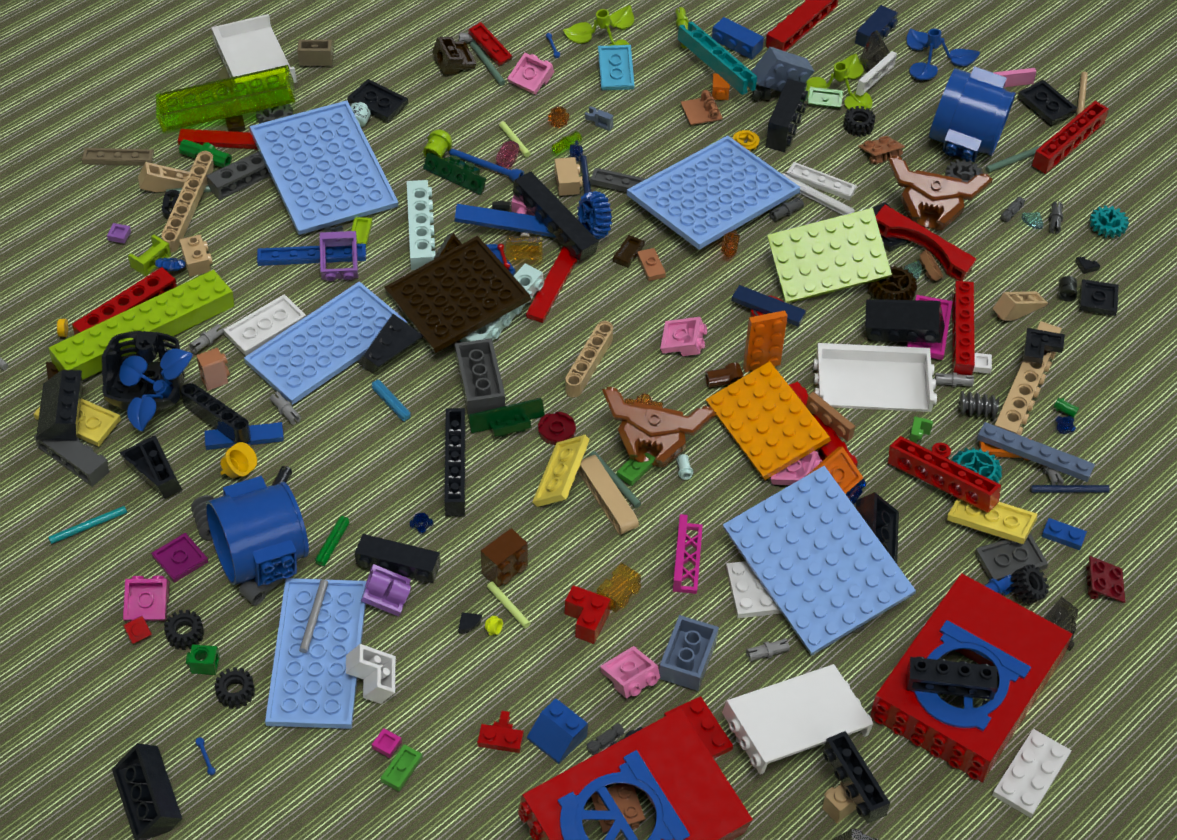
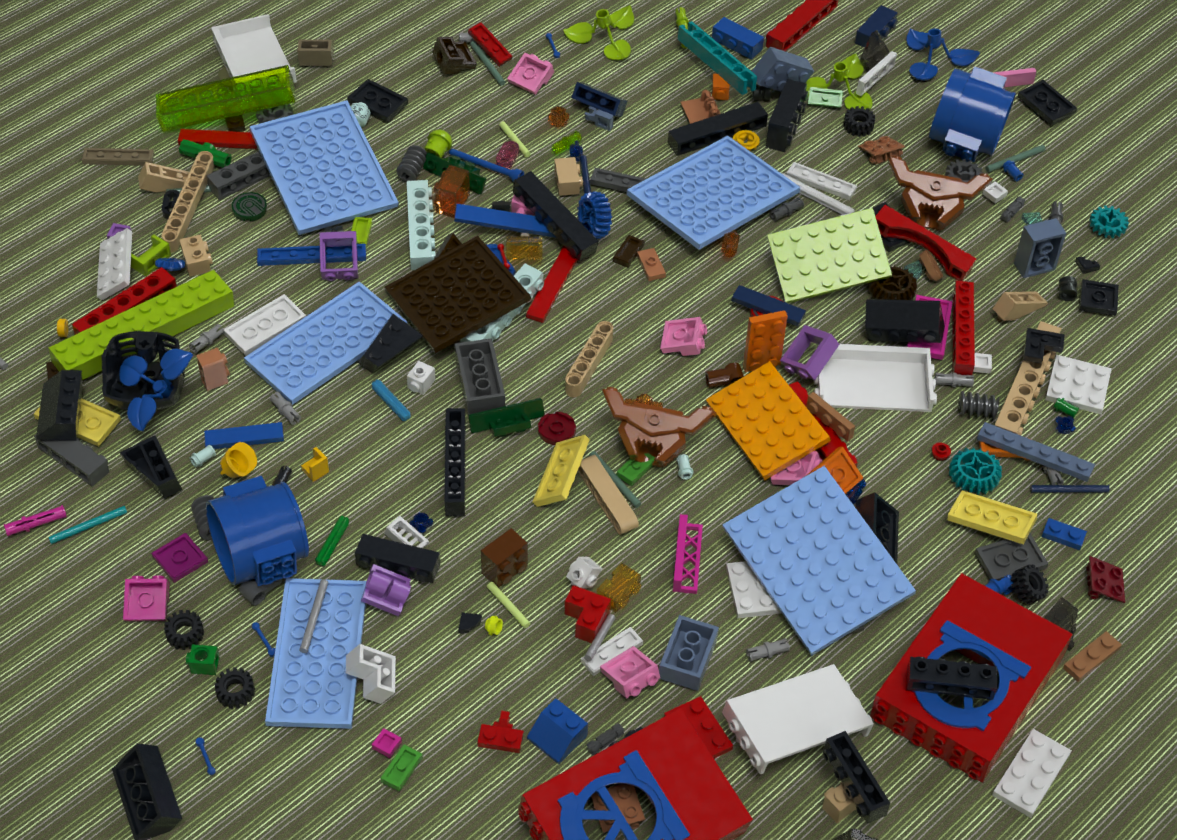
red plate [122,616,151,644] -> none
black beam [181,383,251,443] -> none
medium azure tile [598,45,635,90] -> none
red brick [888,436,1001,513] -> none
bright green bracket [909,417,933,444] -> none
red brick [1032,101,1109,174] -> none
tan bar [1077,72,1088,115] -> none
none -> dark pink pin [3,505,67,536]
none -> white plate [97,228,132,300]
none -> light aqua pin [190,445,216,467]
none -> tile [231,192,267,221]
none -> blue hinge [252,622,275,657]
none -> yellow panel [301,447,329,482]
none -> white slope [384,516,429,548]
none -> dark grey piece [396,145,427,183]
none -> white brick [407,361,435,395]
none -> clear orange brick [434,165,470,219]
none -> white brick [566,557,603,589]
none -> dark blue brick [571,82,628,117]
none -> white tile [581,627,643,676]
none -> light grey bar [584,614,615,661]
none -> black brick [668,102,768,156]
none -> medium lavender window [780,325,840,380]
none -> white plate [982,182,1008,203]
none -> blue pin [1002,160,1024,182]
none -> sand blue brick [1014,218,1066,278]
none -> white plate [1045,355,1112,414]
none -> medium nougat plate [1063,631,1122,682]

